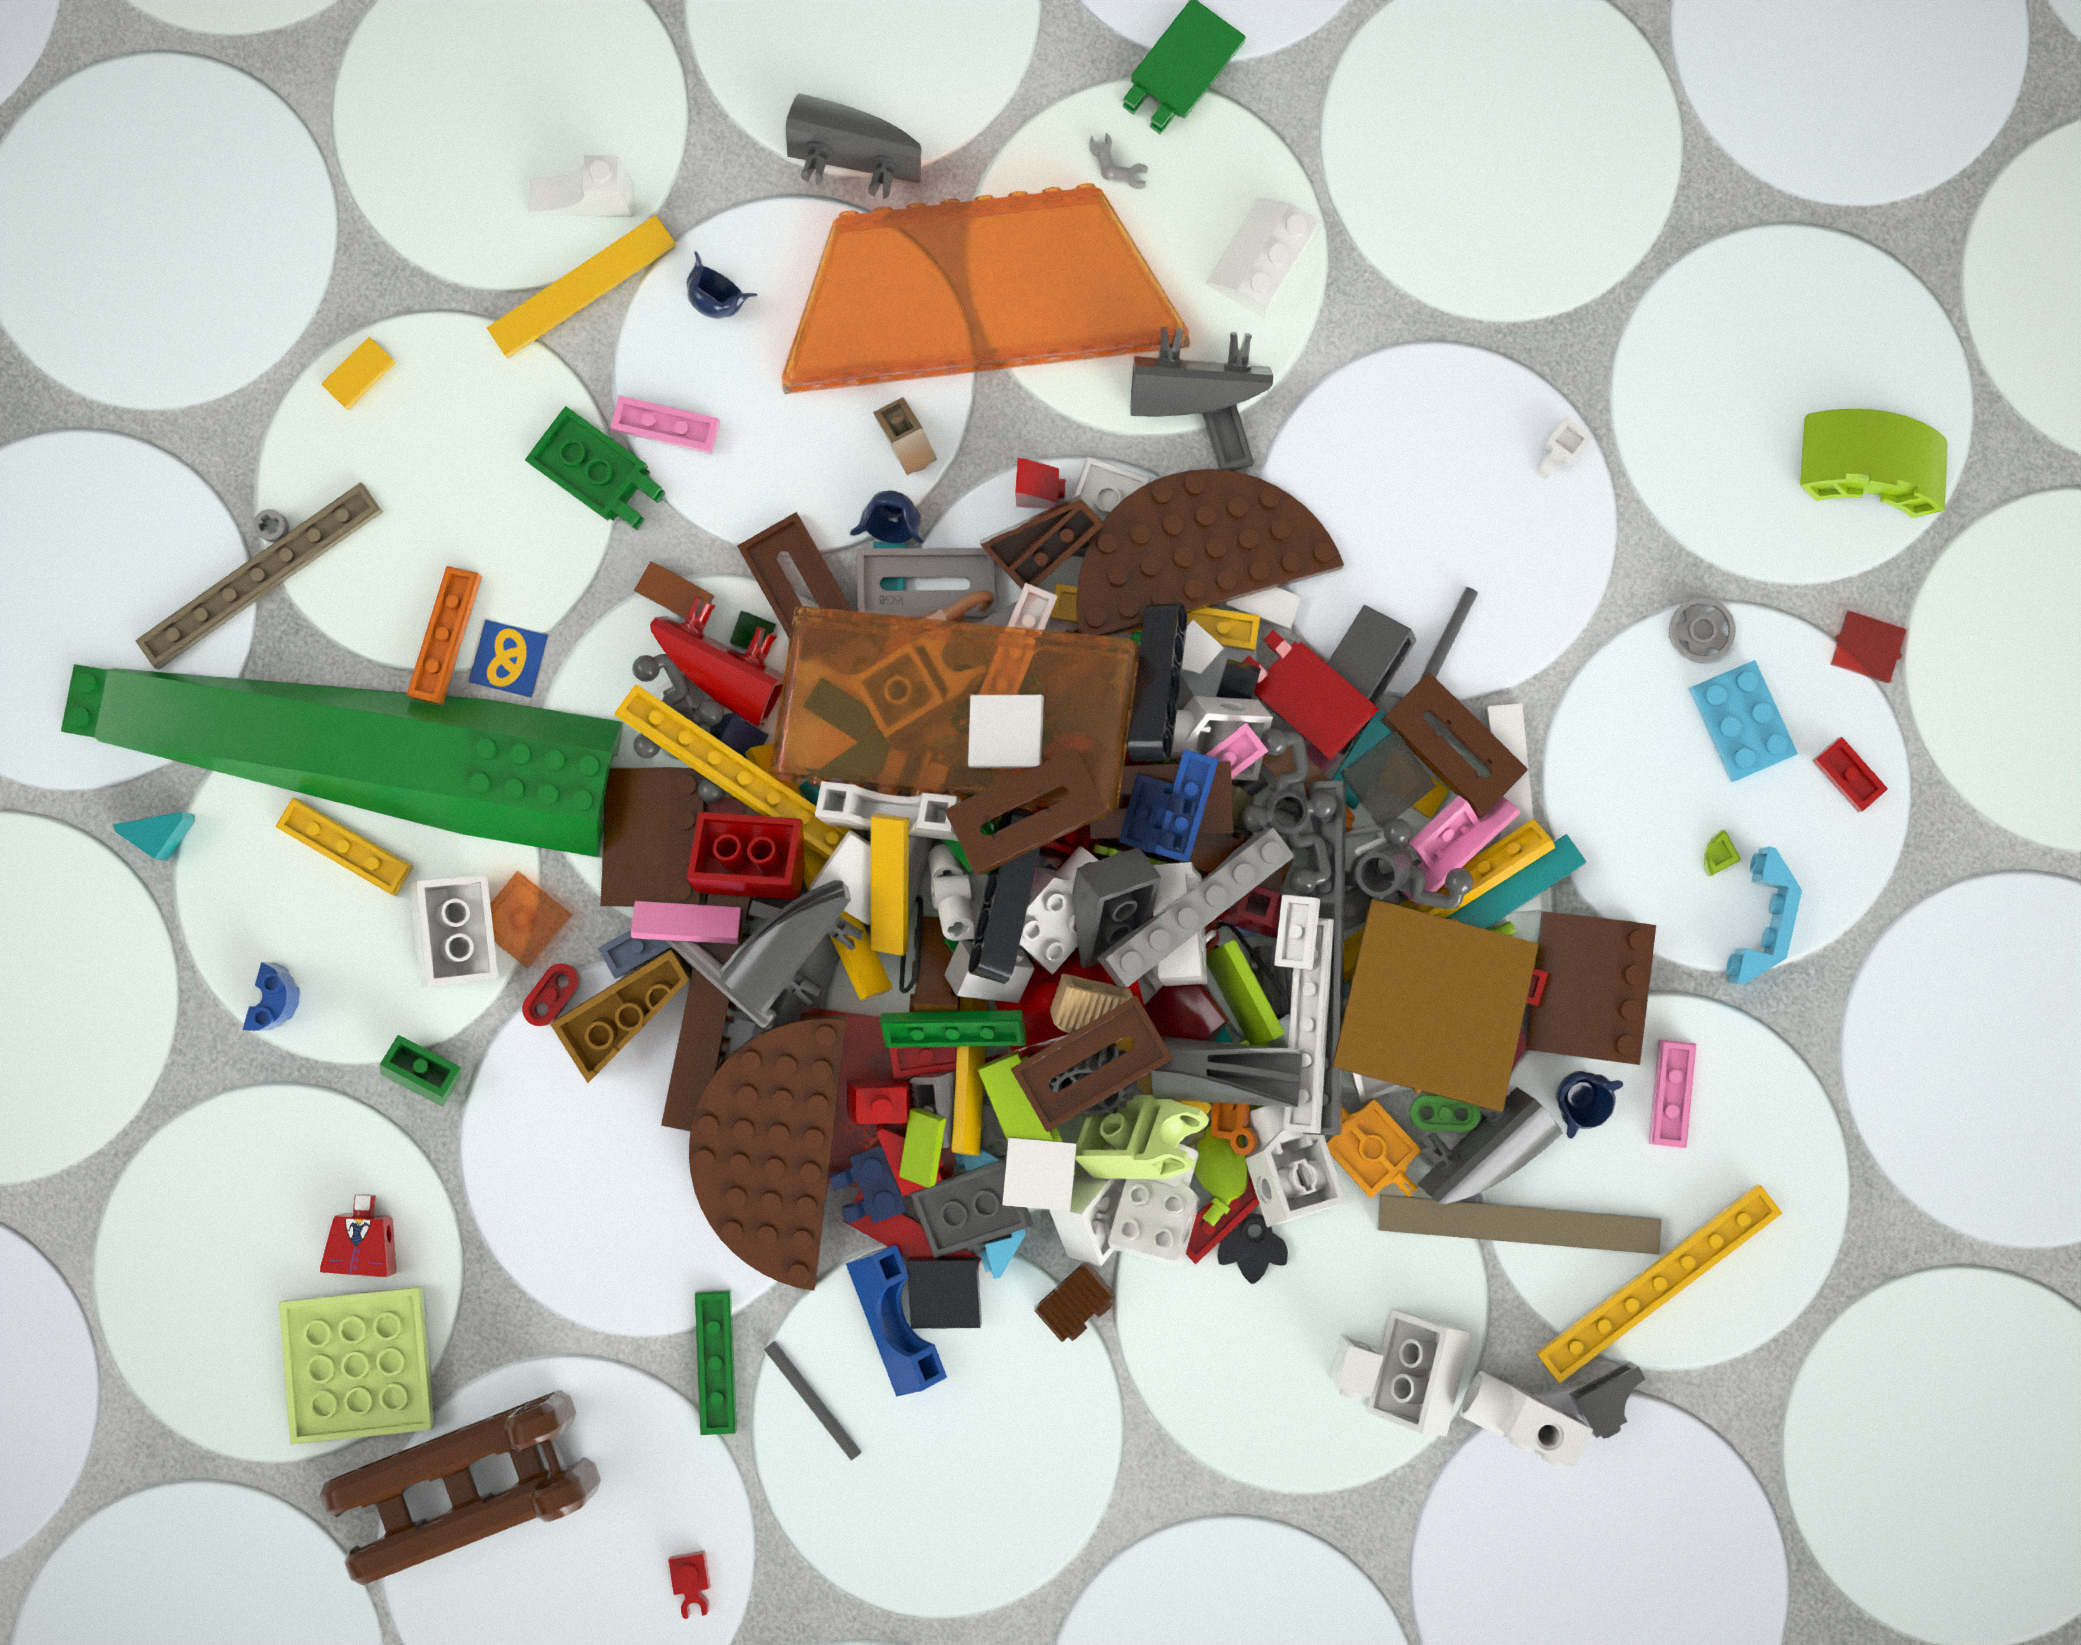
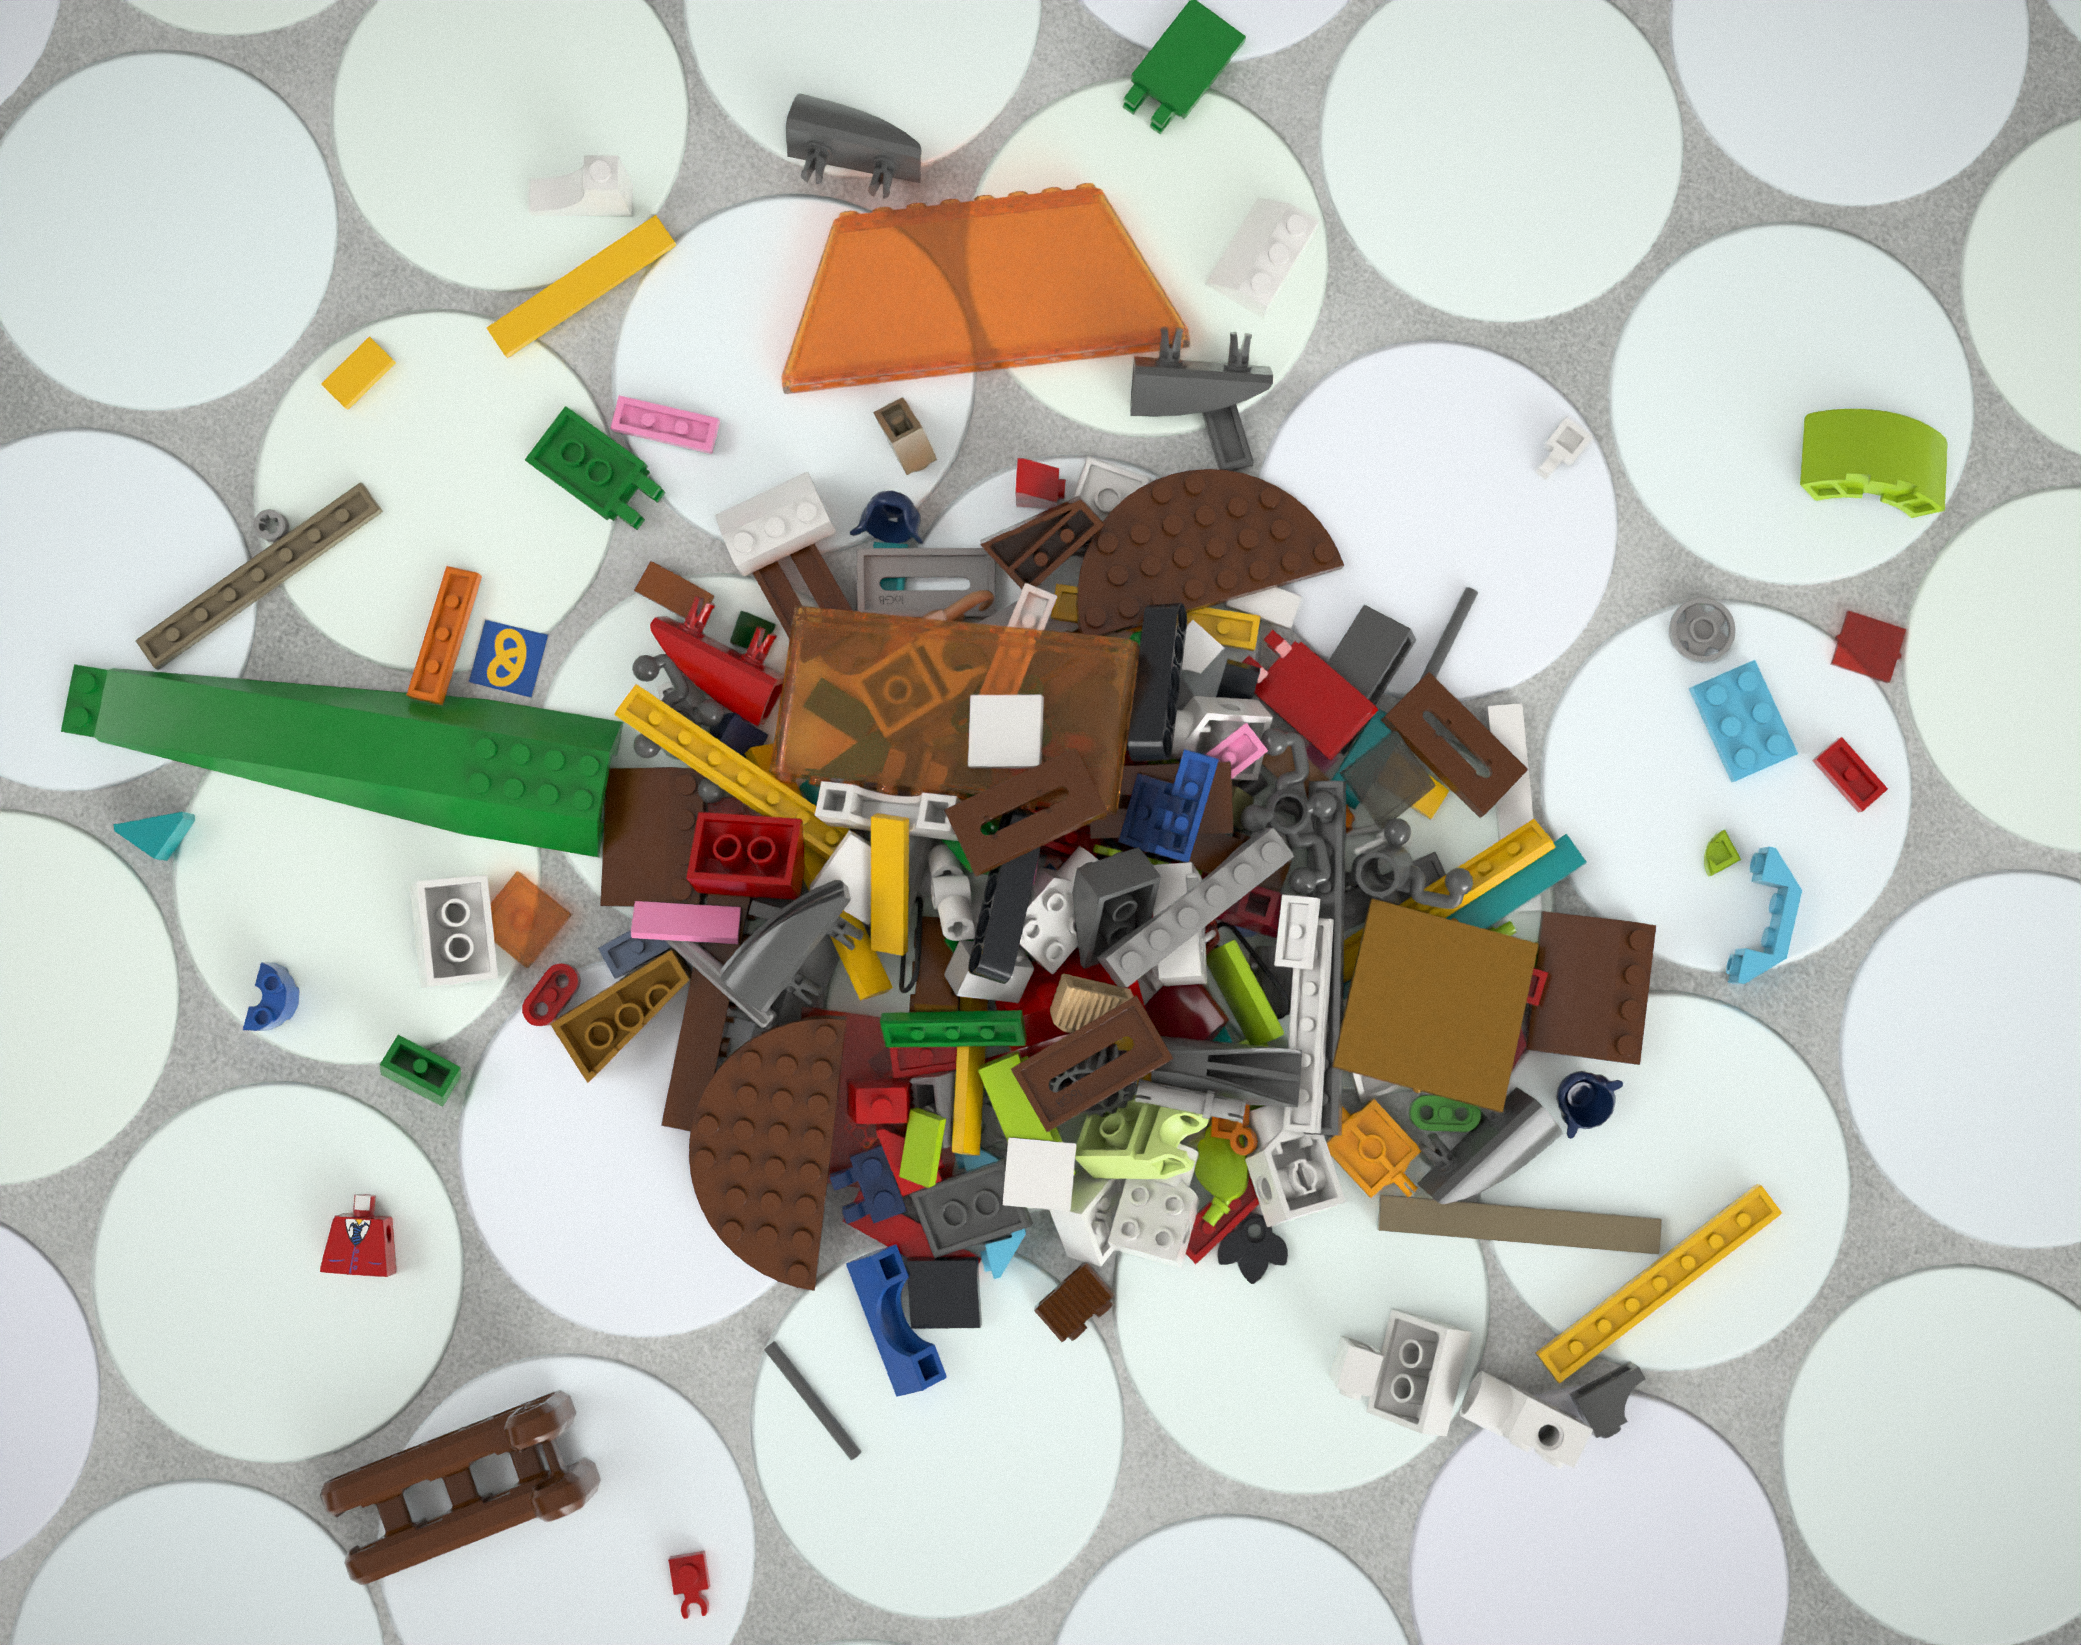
yellow tile [275,797,414,896] -> none
yellowish green plate [279,1286,435,1445] -> none
dark blue hair [686,251,758,319] -> none
green tile [695,1290,737,1435] -> none
light grey arm [1089,132,1148,189] -> none
bright pink bracket [1401,796,1520,906] -> none
bright pink tile [1649,1039,1697,1148] -> none
none -> white slope [715,471,837,576]
none -> light grey pin [1135,1079,1246,1123]

